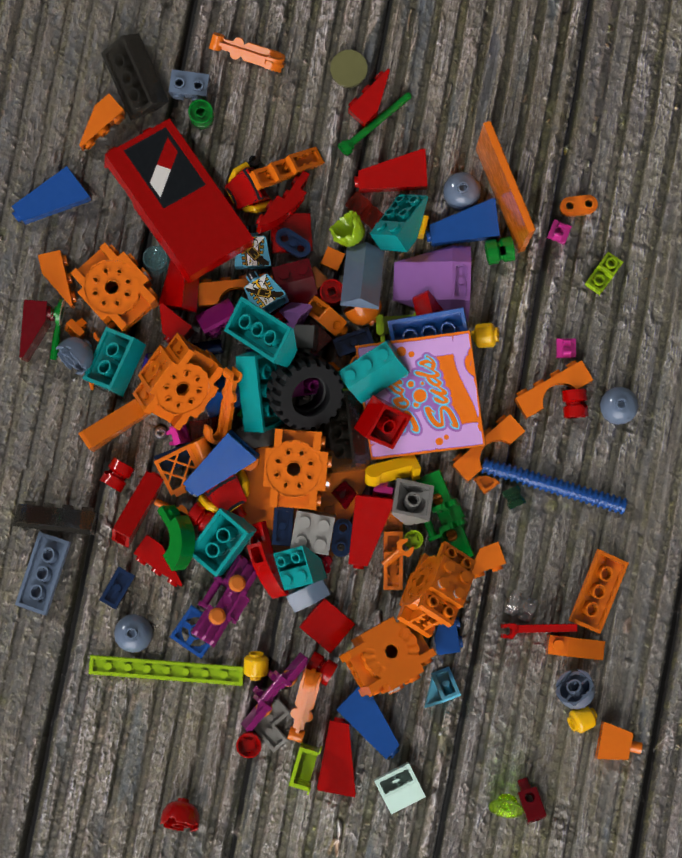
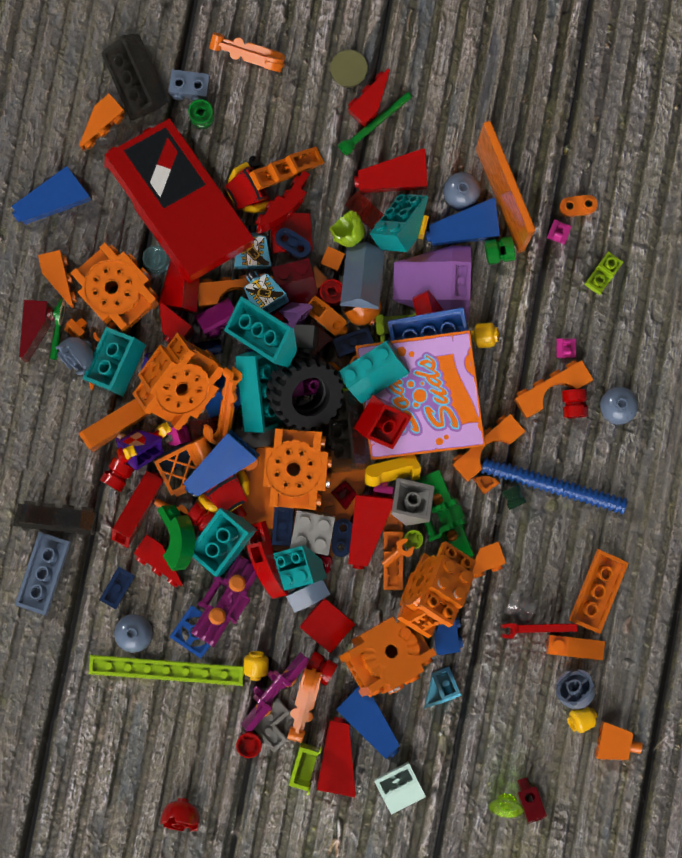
none -> torso [116,422,172,471]

